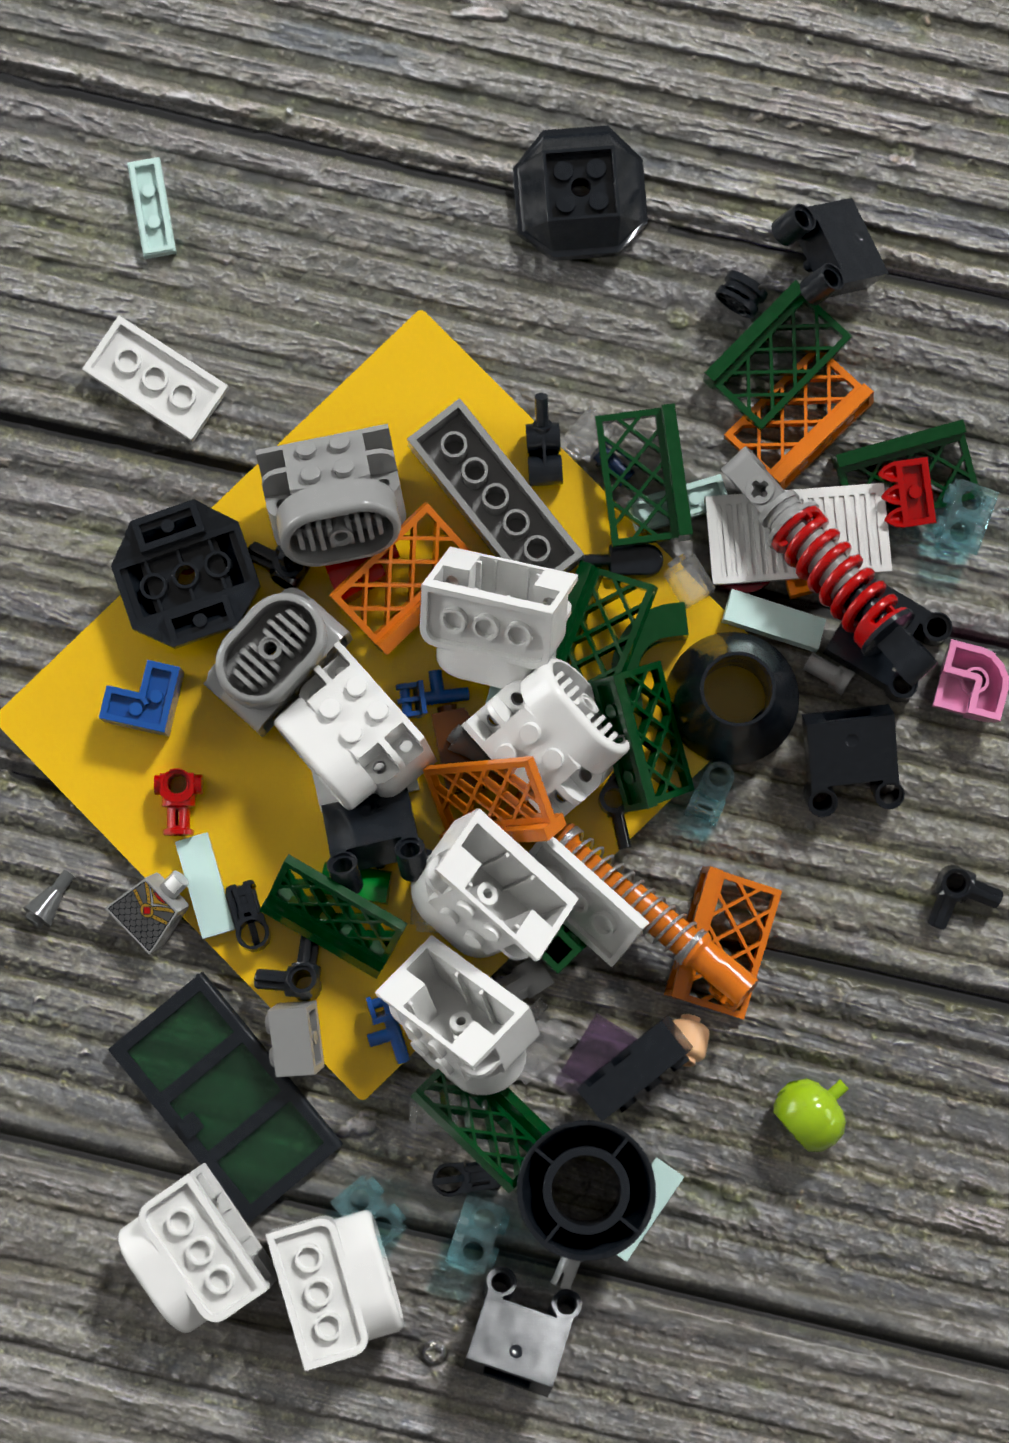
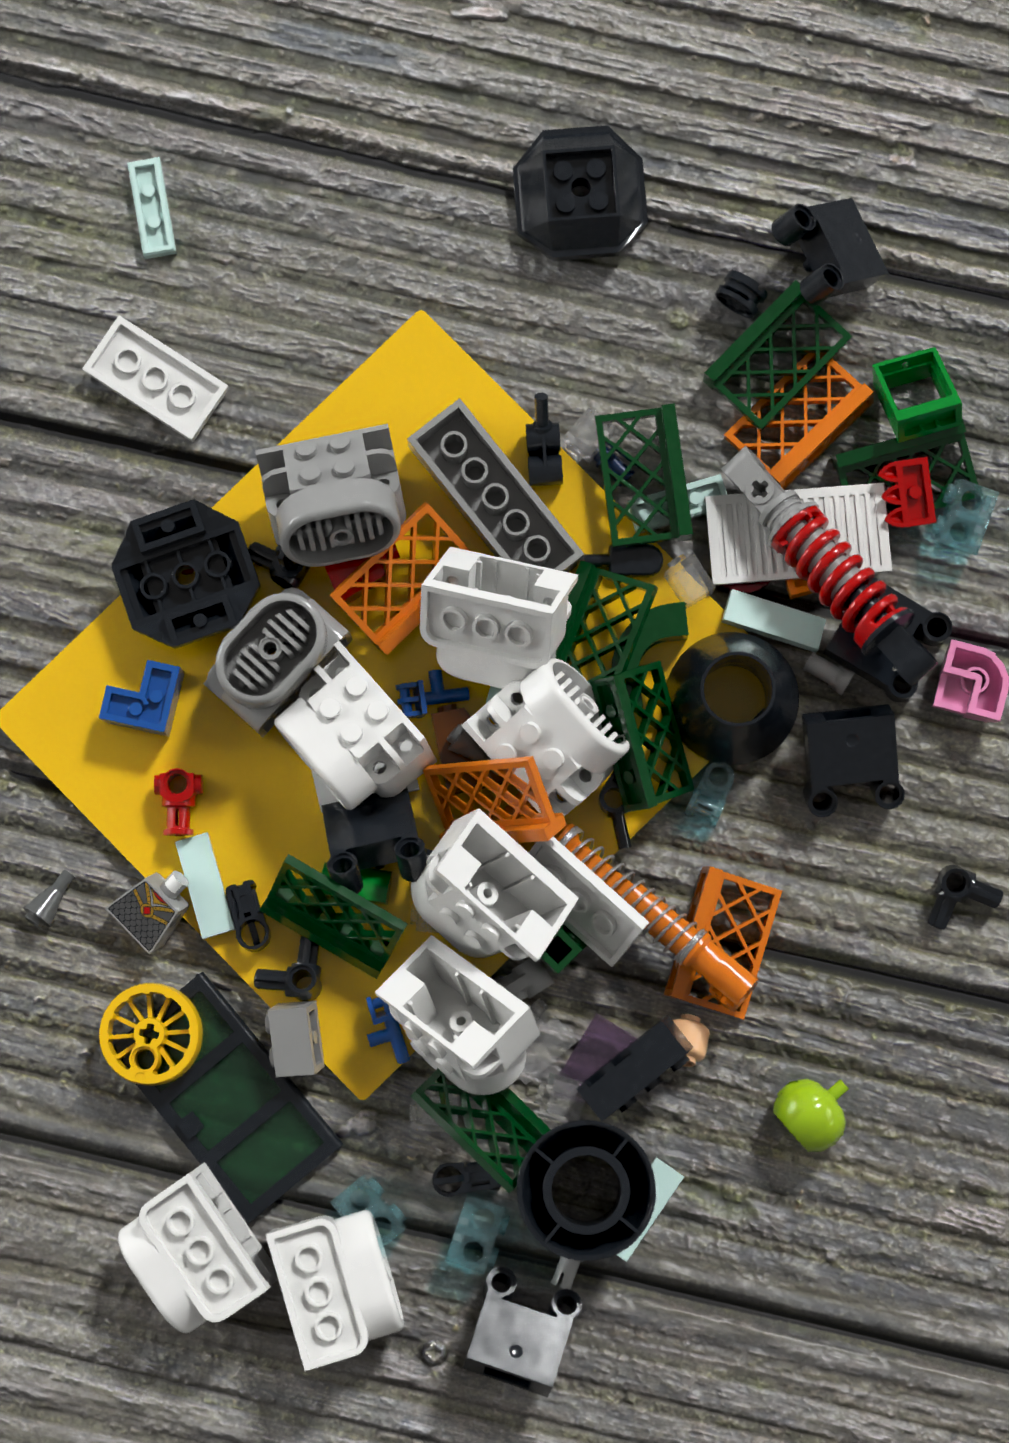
none -> yellow piece [99,983,203,1086]
none -> clear brick [534,1073,585,1124]
none -> green window [872,347,962,443]

